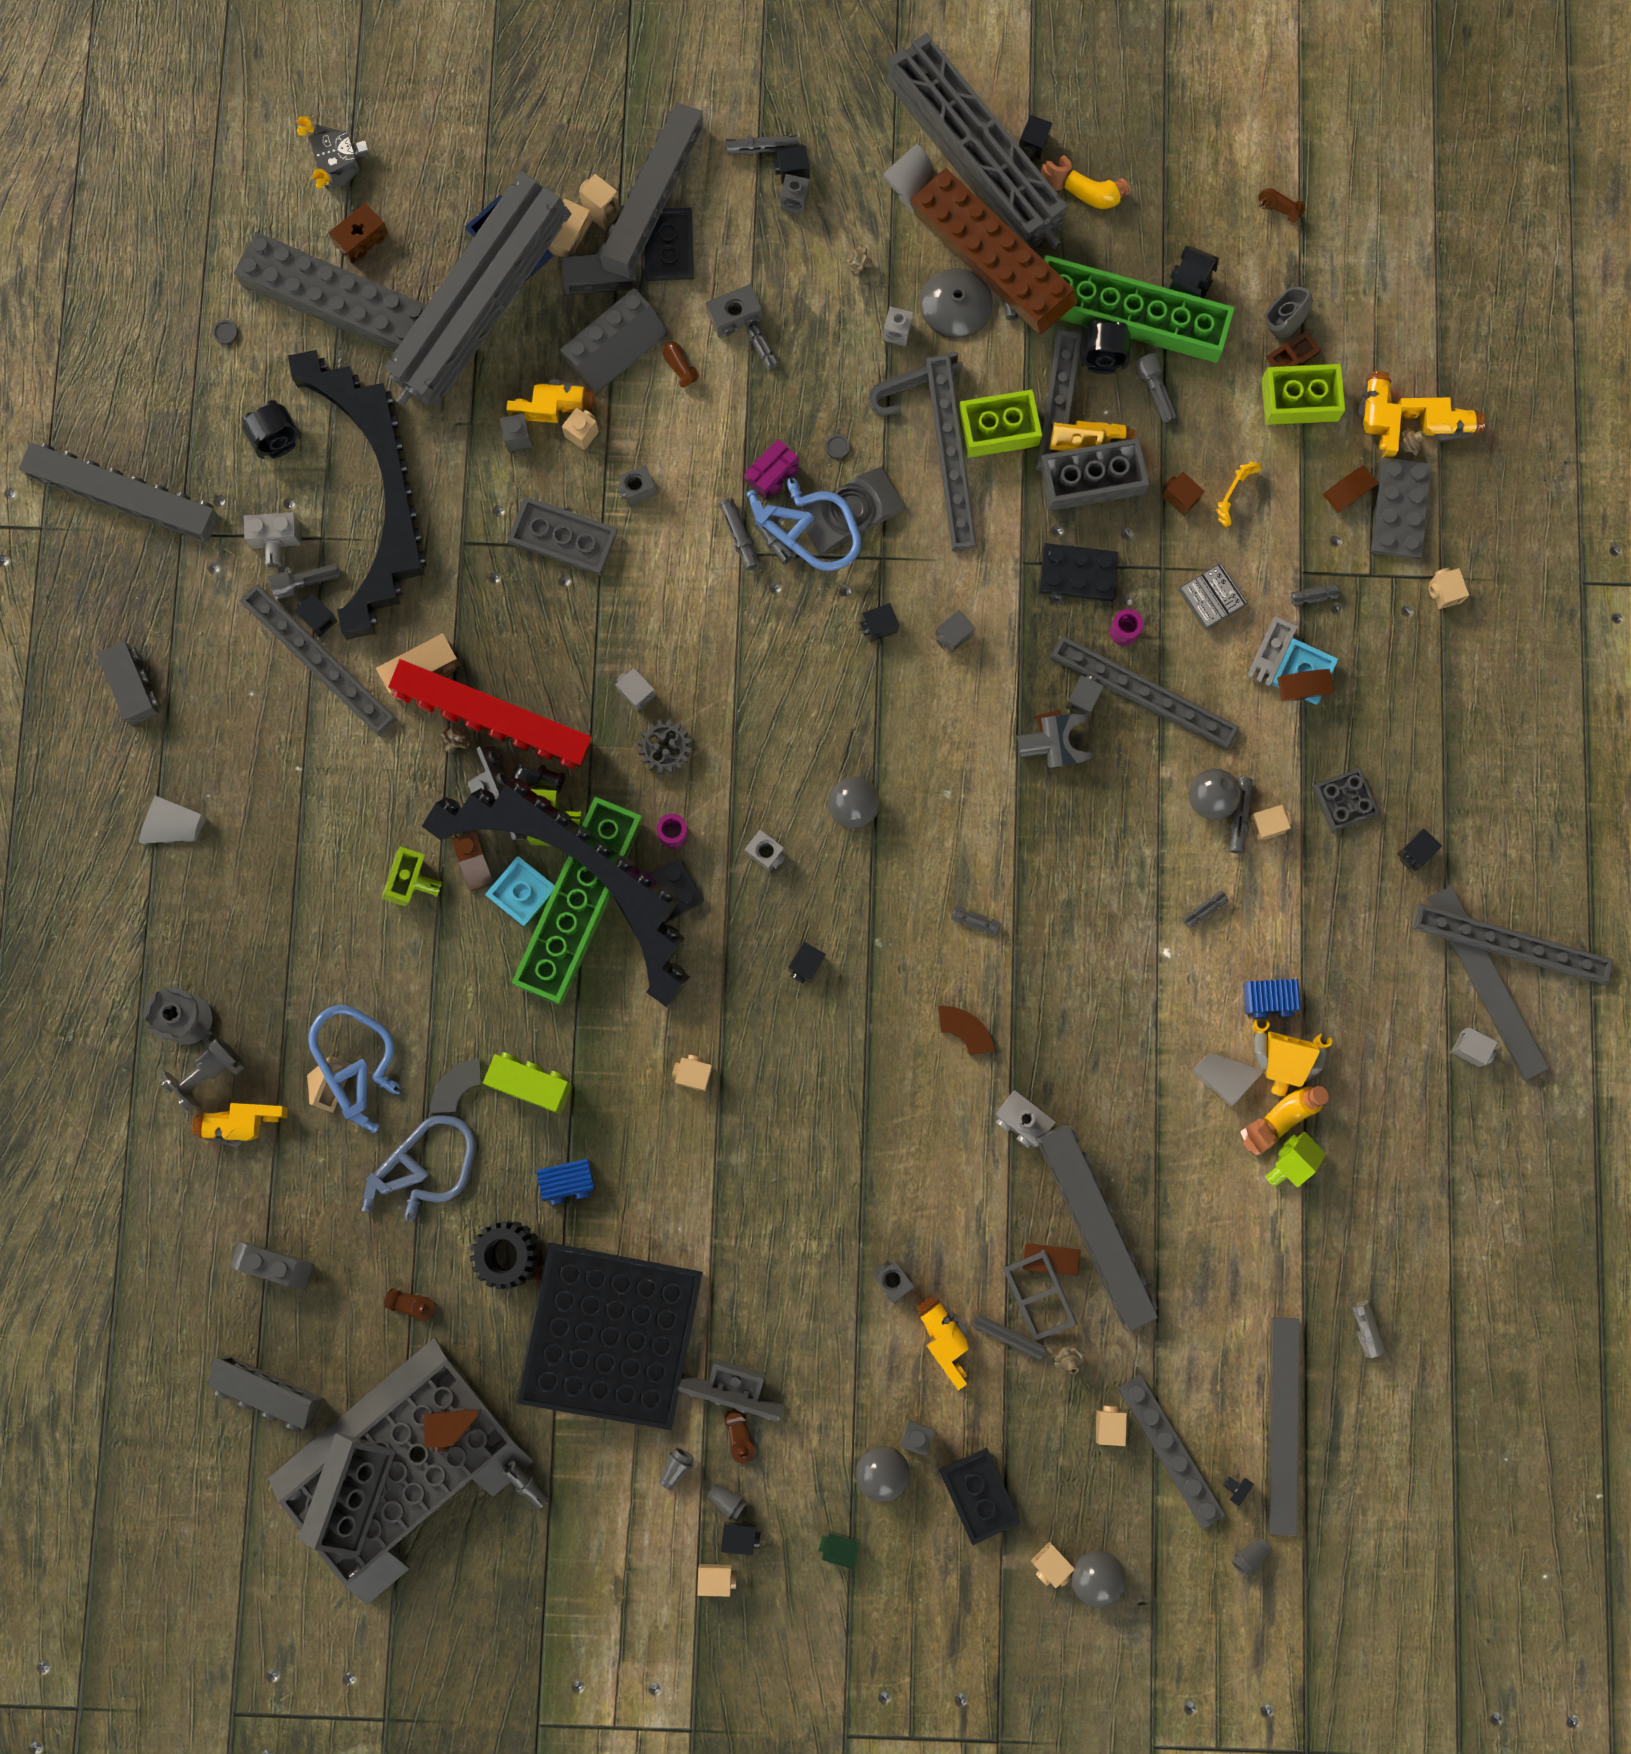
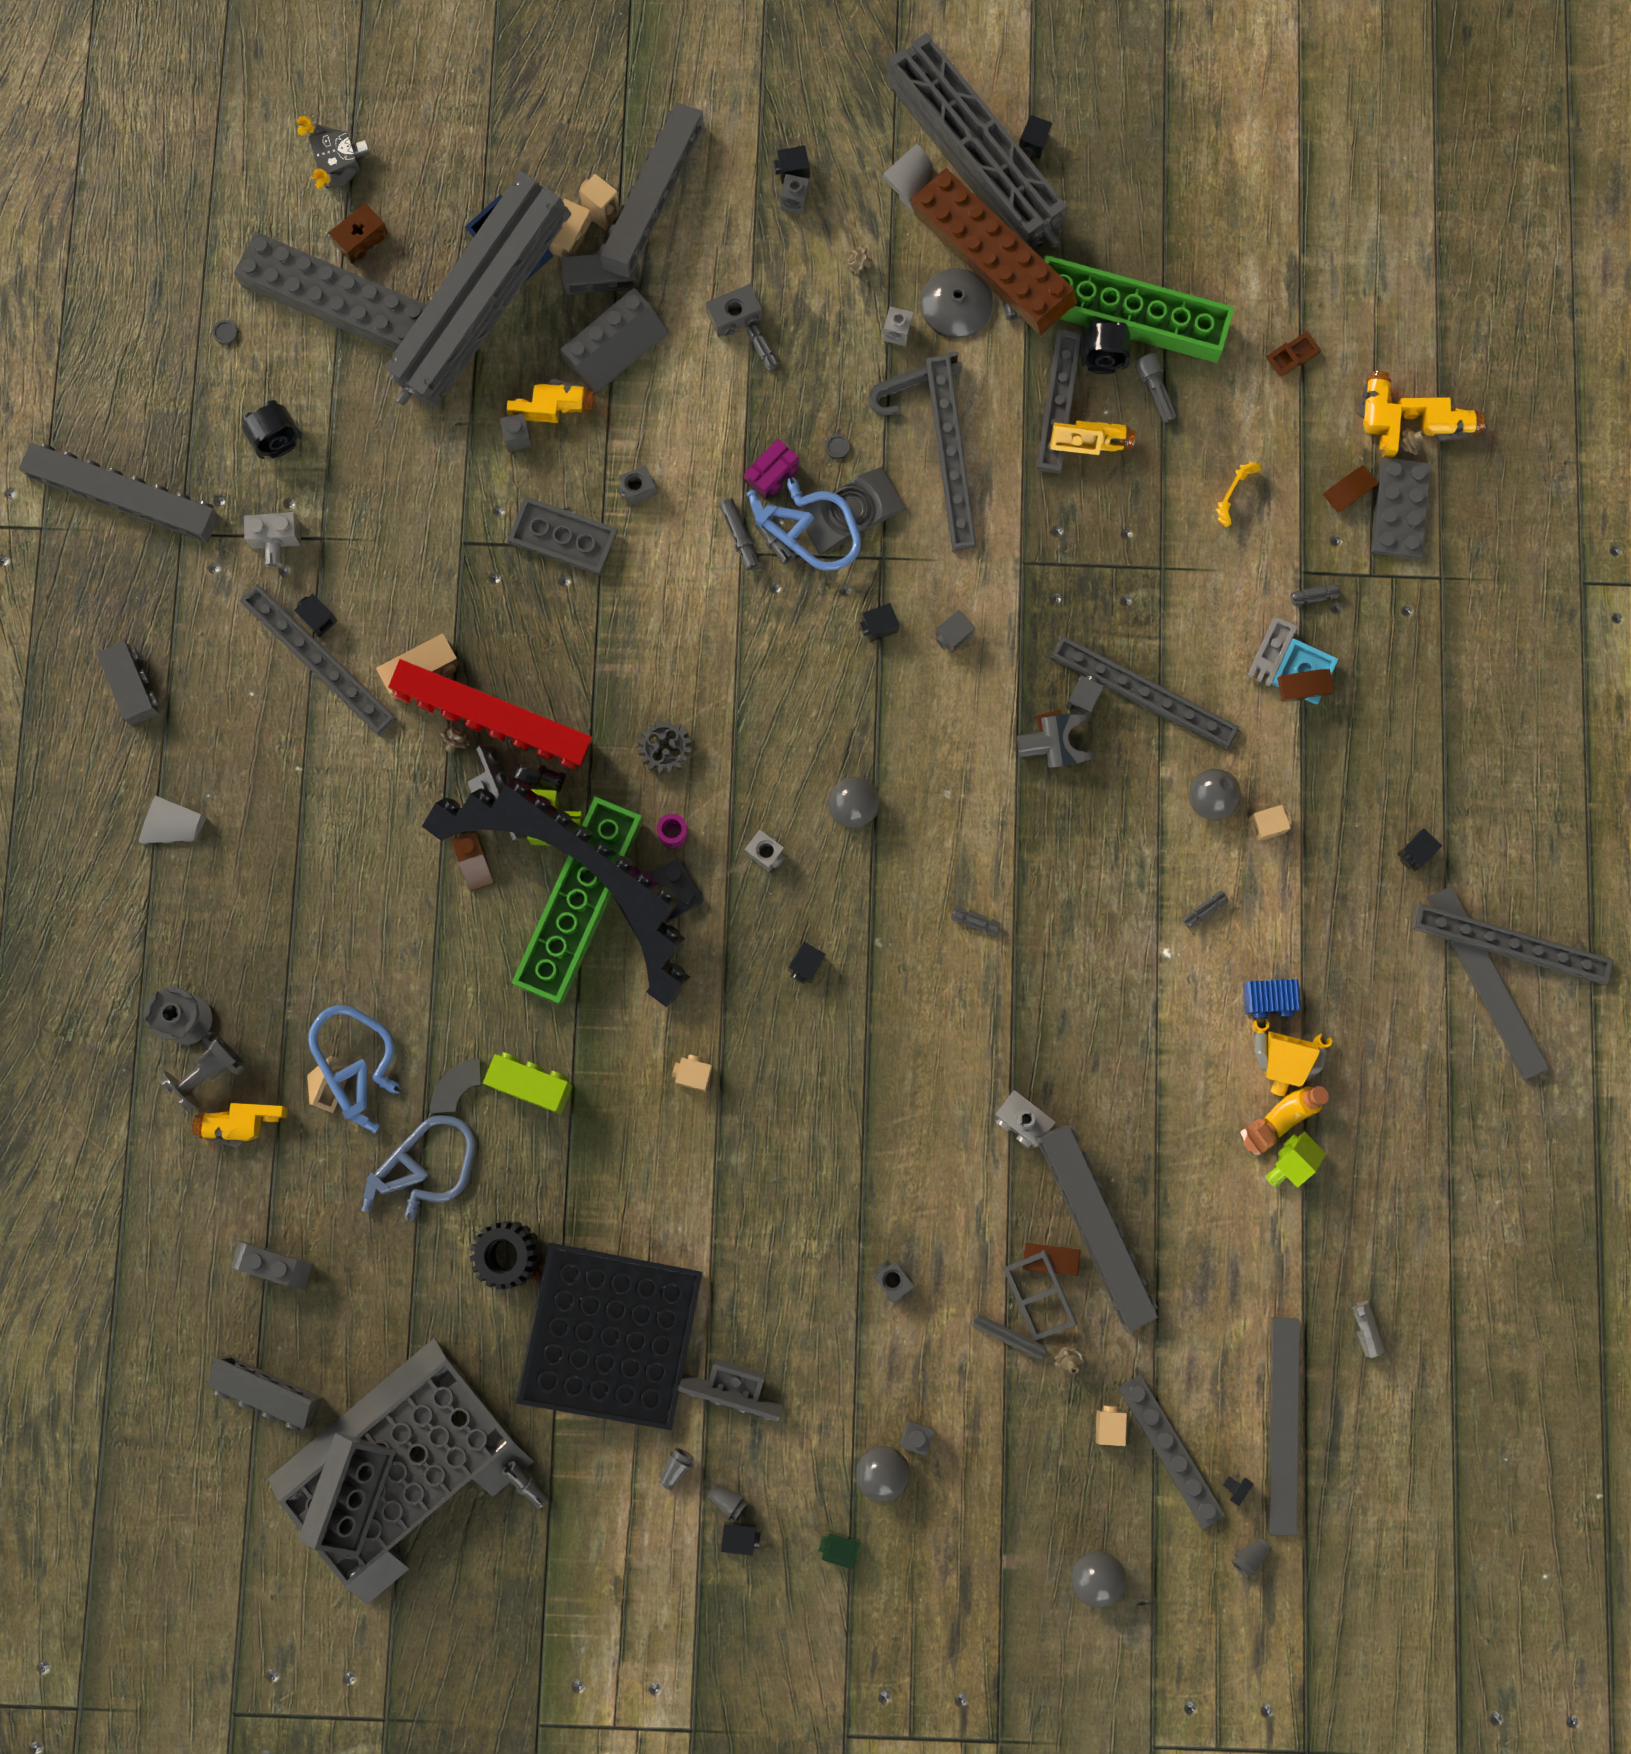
dark grey piece [268,564,341,600] -> none
black arch [288,350,427,640] -> none
lime brick [381,846,442,907] -> none
reddish brown piece [384,1288,435,1321] -> none
reddish brown slope [423,1409,481,1452] -> none
medium azure plate [485,856,555,927] -> none
blue brick [536,1159,596,1206] -> none
tan brick [562,408,599,451] -> none
light grey brick [615,668,656,712] -> none
black plate [645,207,694,281] -> none
reddish brown piece [663,341,699,388] -> none
tan brick [697,1564,737,1597] -> none
reddish brown piece [724,1409,755,1464] -> none
dark grey pin [726,135,799,156] -> none
yellow plate [916,1295,968,1390] -> none
reddish brown tile [938,1006,995,1055] -> none
black plate [939,1447,1021,1546] -> none
lime brick [958,389,1042,458] -> none
tan brick [1031,1542,1074,1588] -> none
black plate [1039,543,1118,602] -> none
yellow piece [1041,155,1130,210] -> none
dark grey slope [1041,438,1149,511] -> none
magenta piece [1109,609,1143,646] -> none
reddish brown brick [1163,472,1205,516] -> none
black brick [1169,245,1220,298] -> none
light grey tile [1178,563,1248,631] -> none
light grey slope [1192,1052,1263,1107] -> none
dark grey pin [1229,777,1253,854] -> none
reddish brown piece [1258,188,1306,223] -> none
lime brick [1261,364,1345,425] -> none
dark grey piece [1265,286,1314,338] -> none
dark grey tile [1312,768,1380,833] -> none
tan brick [1429,568,1469,610] -> none
light grey brick [1451,1027,1497,1067] -> none

